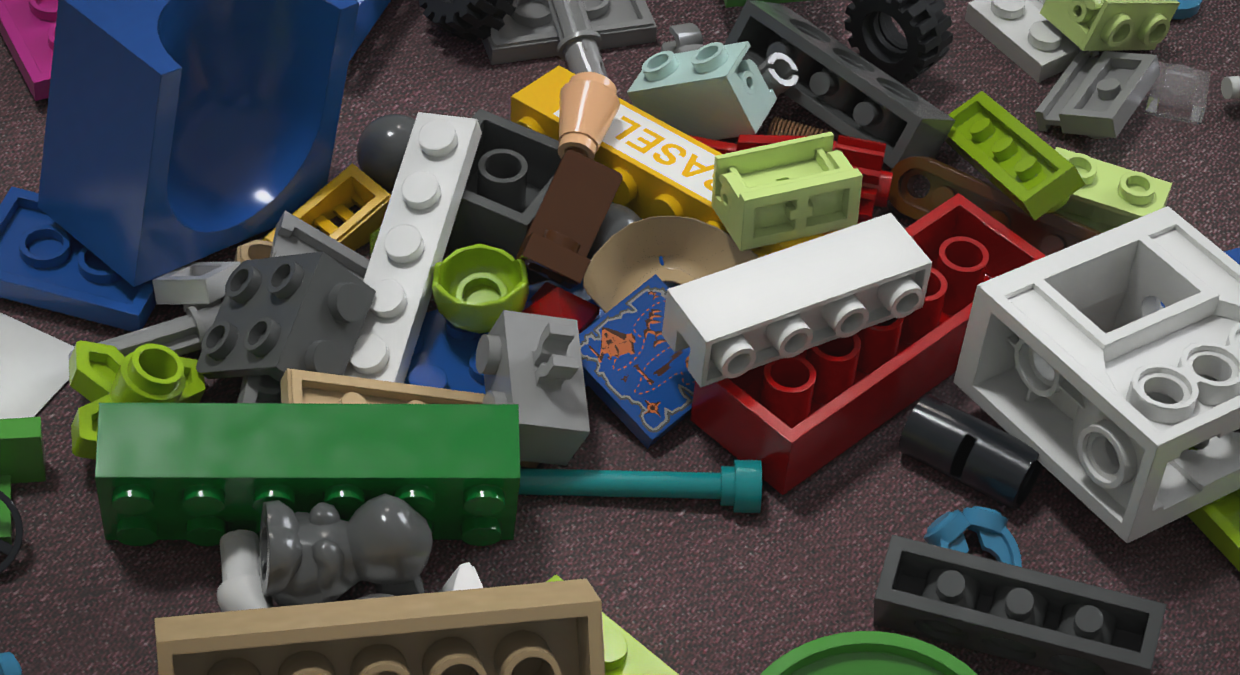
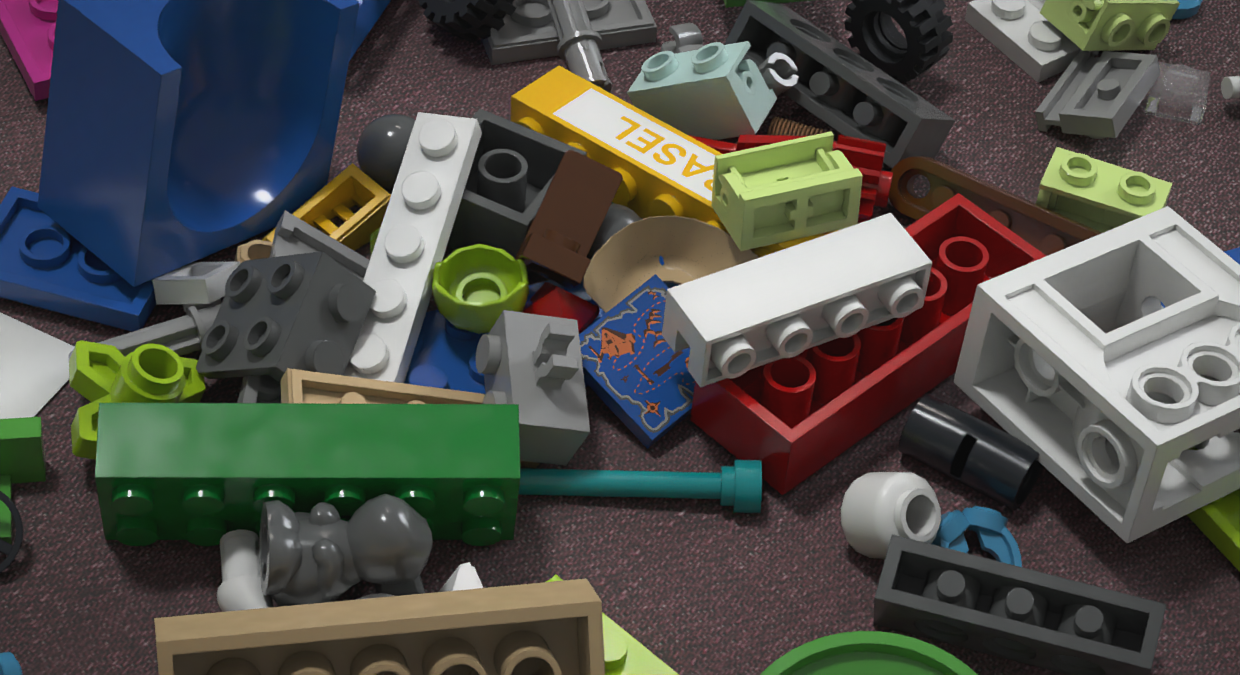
light nougat cone [558,72,620,160] -> none
lime plate [945,91,1086,221] -> none
none -> white head [841,472,941,559]

